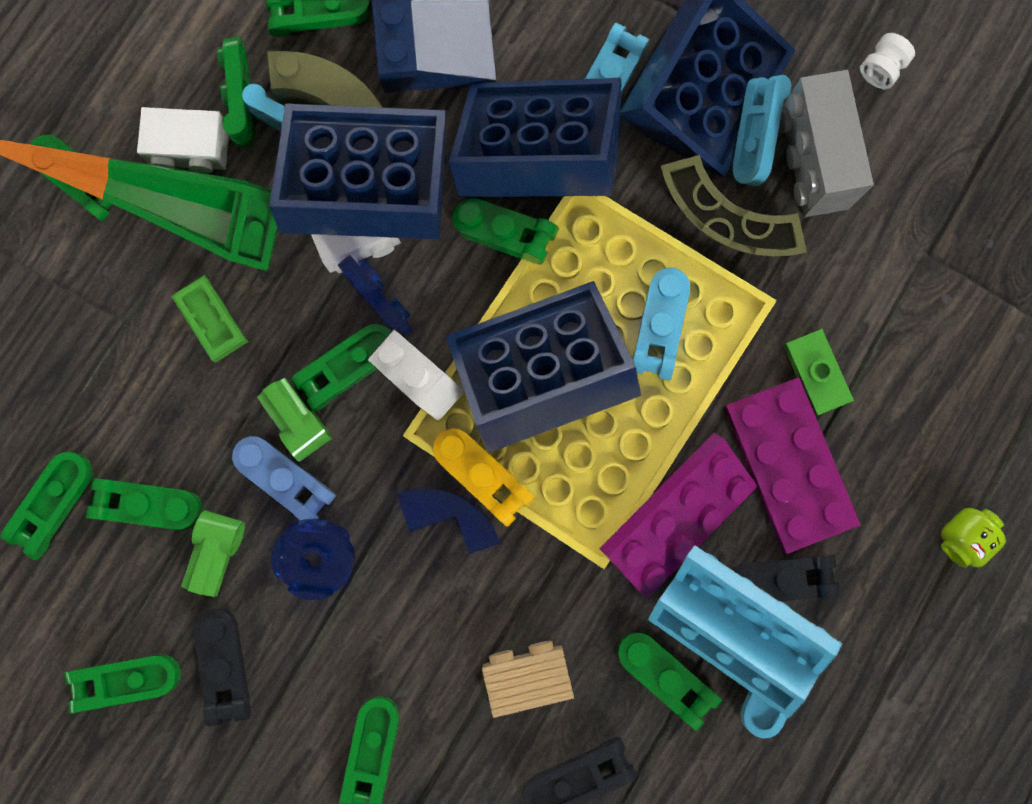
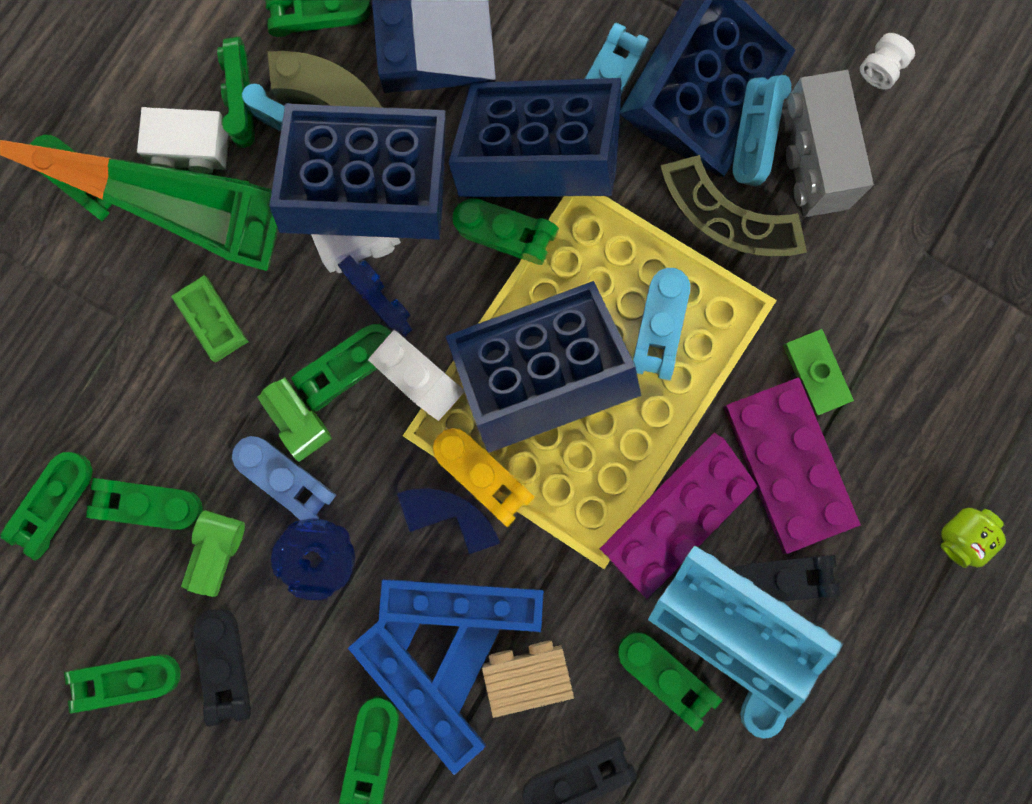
none -> blue plate [348,579,544,775]

